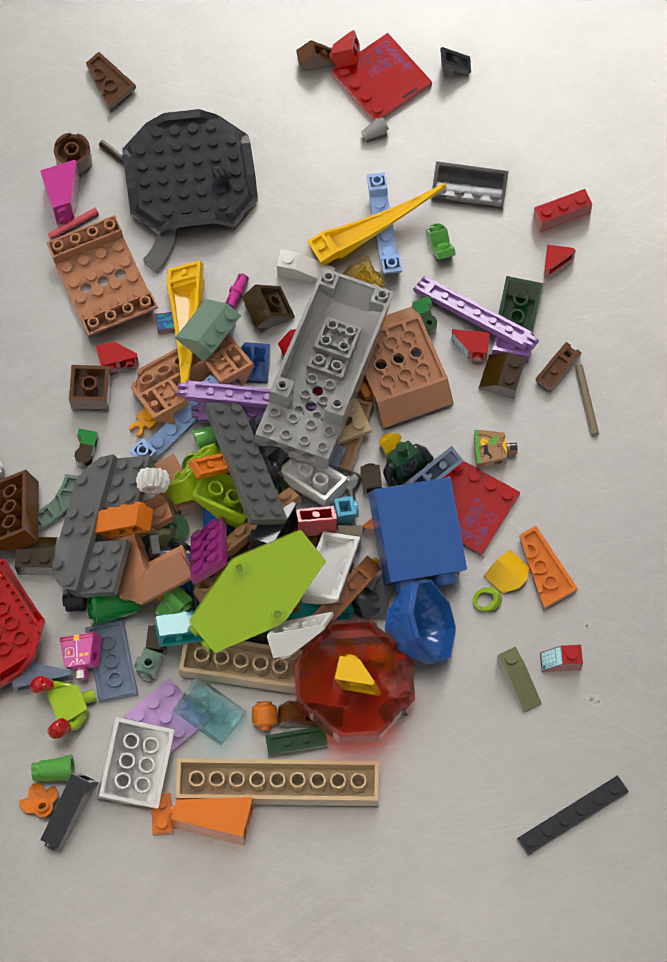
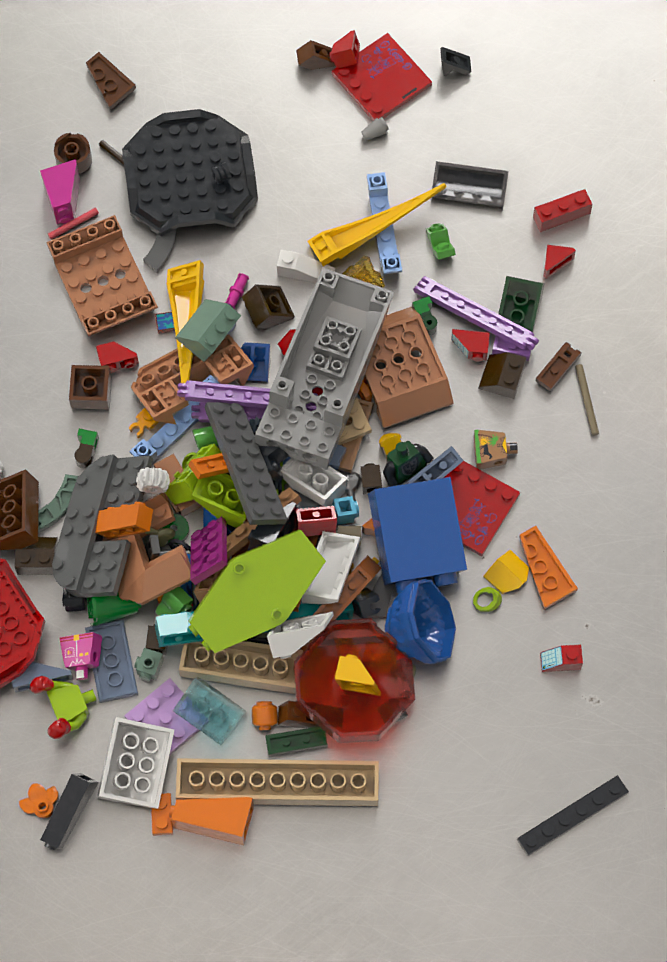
bright green plant [31,754,75,782] -> none
olive slope [497,646,542,713] -> none

